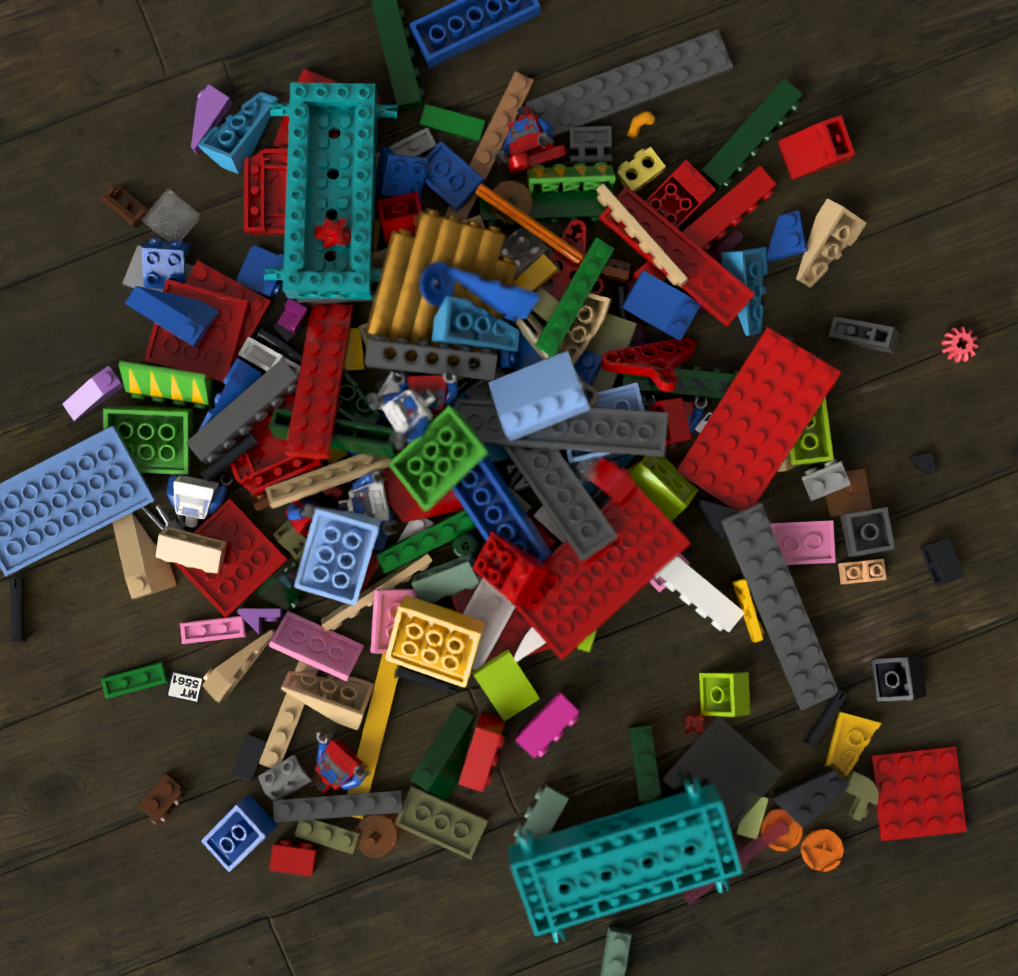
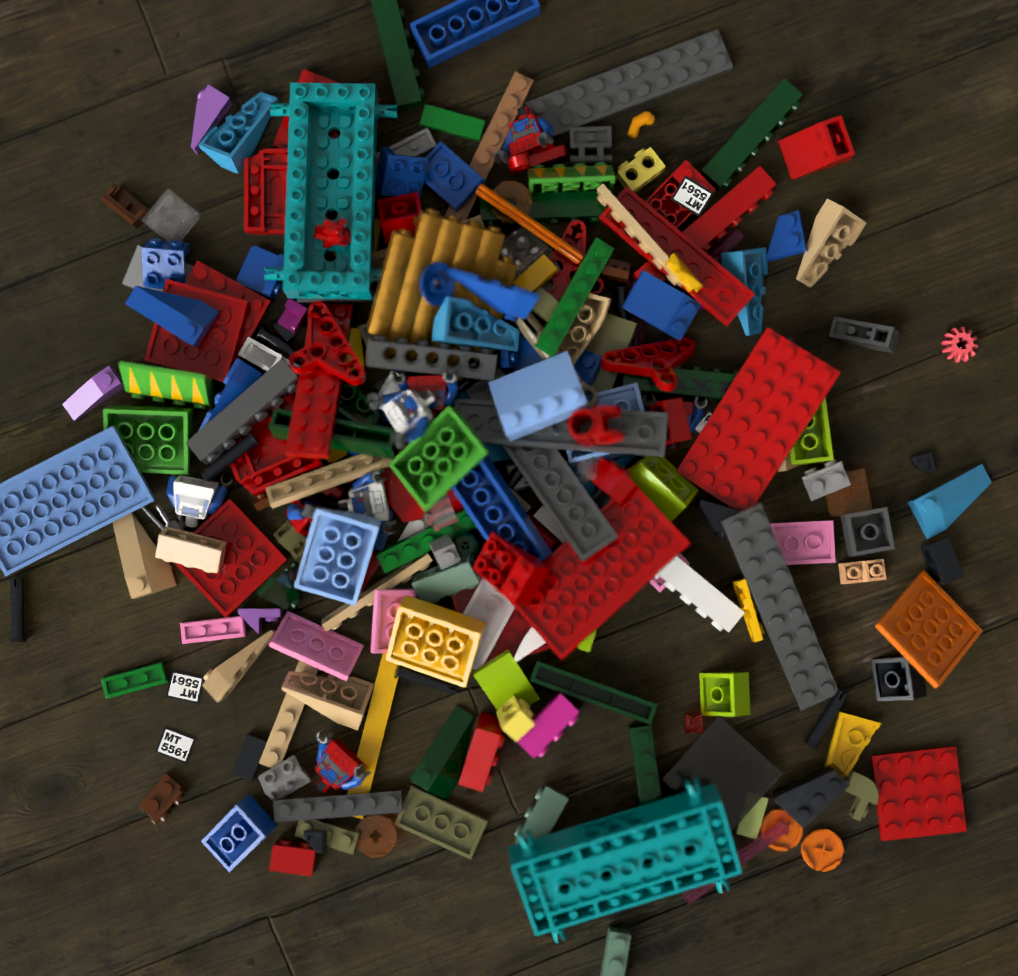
none -> sticker [155,727,196,764]
none -> red beam [289,301,366,385]
none -> black tile [304,830,326,853]
none -> clear brick [423,494,458,532]
none -> light grey brick [429,534,461,570]
none -> light yellow brick [496,695,535,742]
none -> dark green brick [529,660,658,725]
none -> red piece [567,405,625,448]
none -> yellow slope [665,253,703,293]
none -> sticker [671,176,714,217]
none -> orange plate [875,570,983,688]
none -> dark azure wedge [907,464,992,539]

